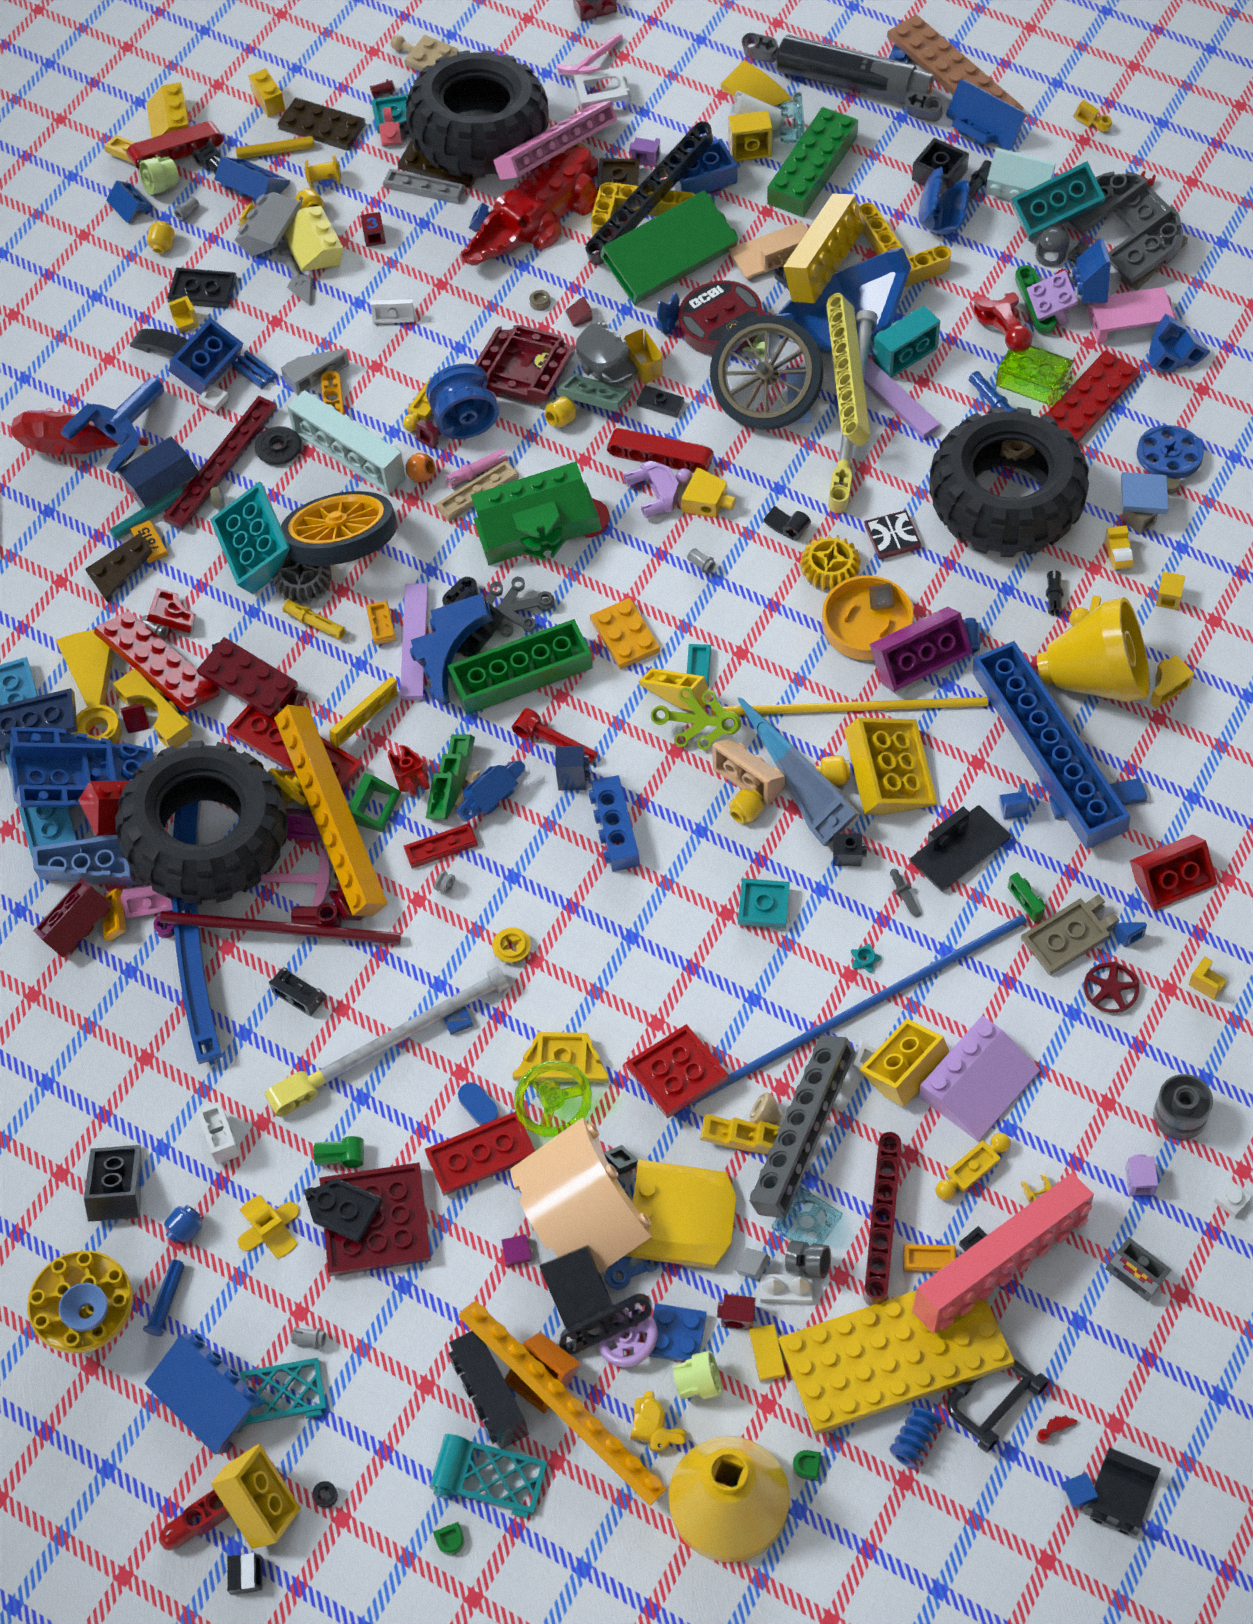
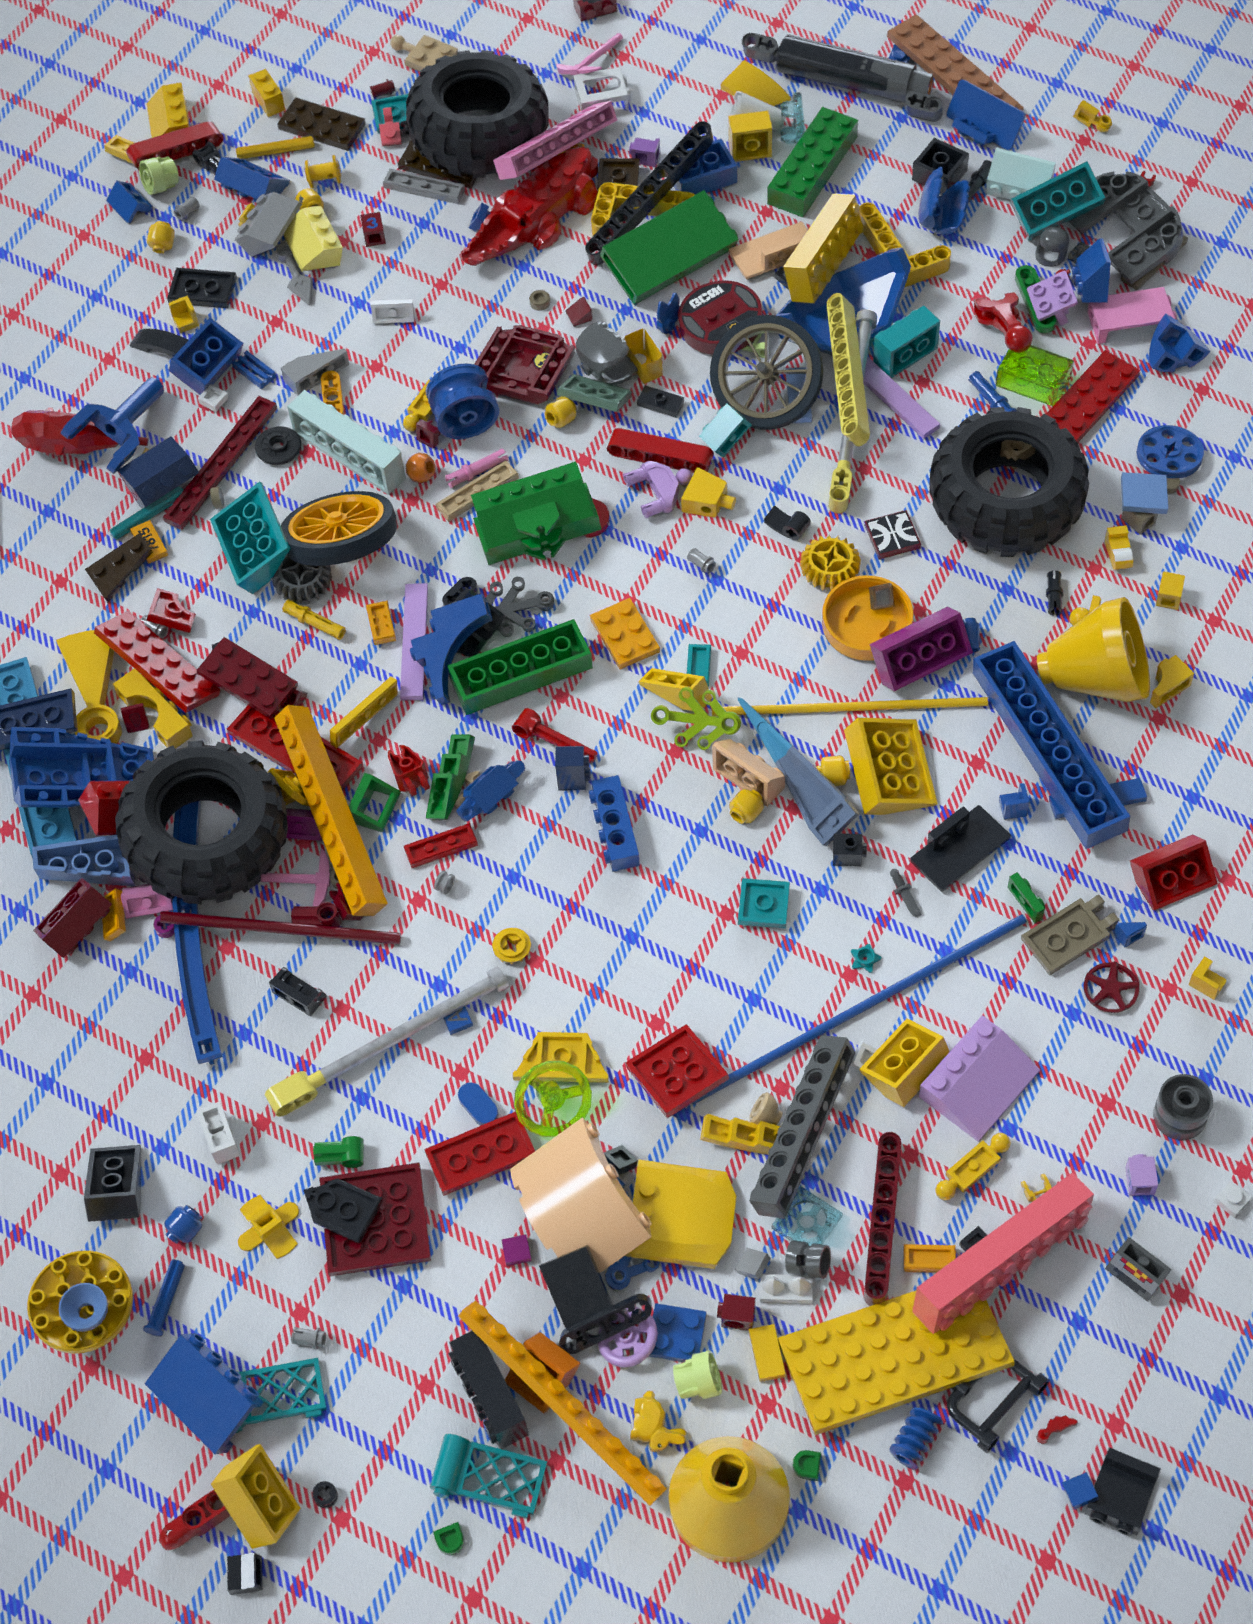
none -> brick [699,403,752,457]

